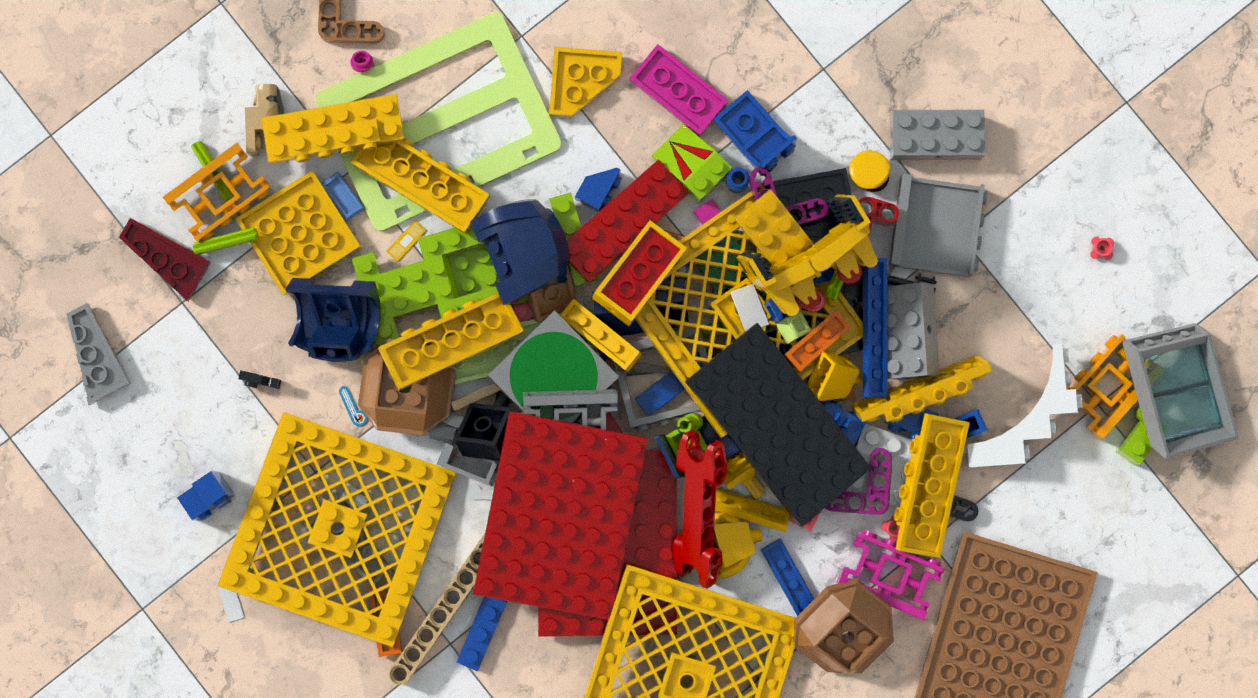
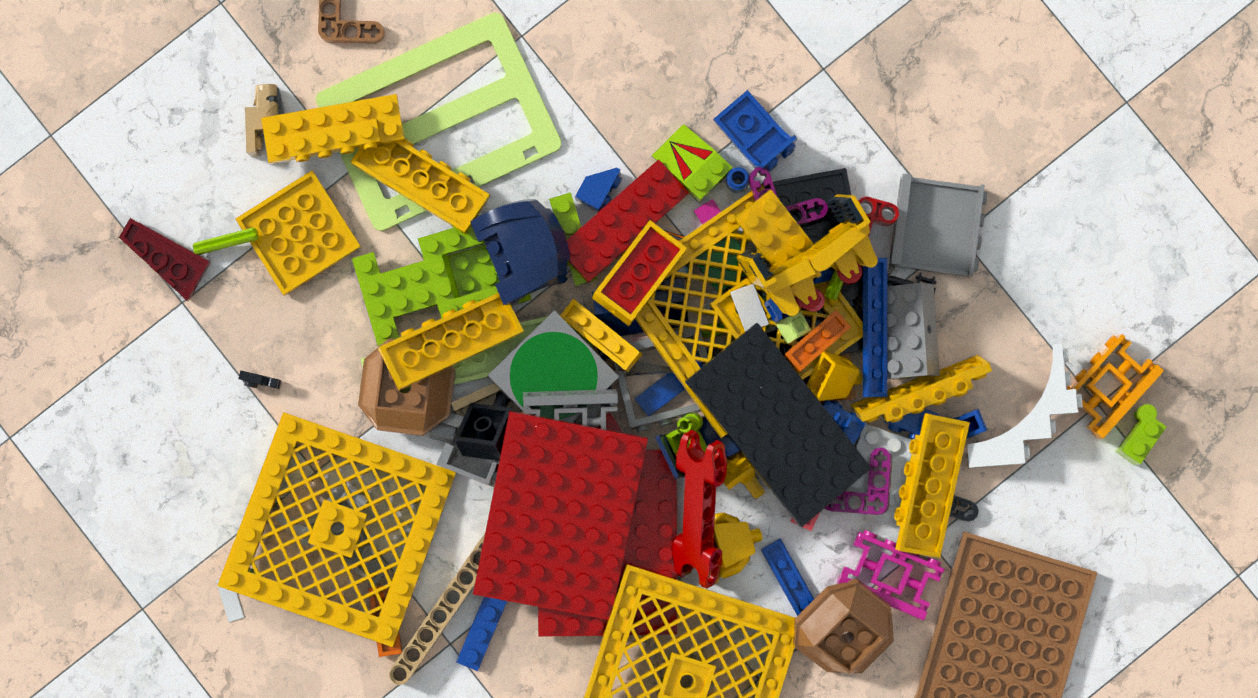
light grey wing [67,303,131,405] -> none
light orange fence [162,142,271,241] -> none
blue brick [177,471,235,522] -> none
lime axle [191,141,234,201] -> none
dark blue piece [285,278,381,362] -> none
medium blue tile [321,172,365,222] -> none
dark azure sticker [339,386,367,426] -> none
dark pink plate [351,51,374,72] -> none
yellow sticker [386,220,427,262] -> none
coral plate [511,301,534,322] -> none
medium nougat plate [528,265,577,323] -> none
yellow plate [549,47,622,117] -> none
dark pink plate [629,44,728,136] -> none
yellow plate [715,488,790,532] -> none
yellow piece [849,150,890,192] -> none
coral plate [881,514,900,542] -> none
light grey brick [890,110,985,160] -> none
coral plate [1090,236,1114,260] -> none
window [1123,323,1238,459] -> none

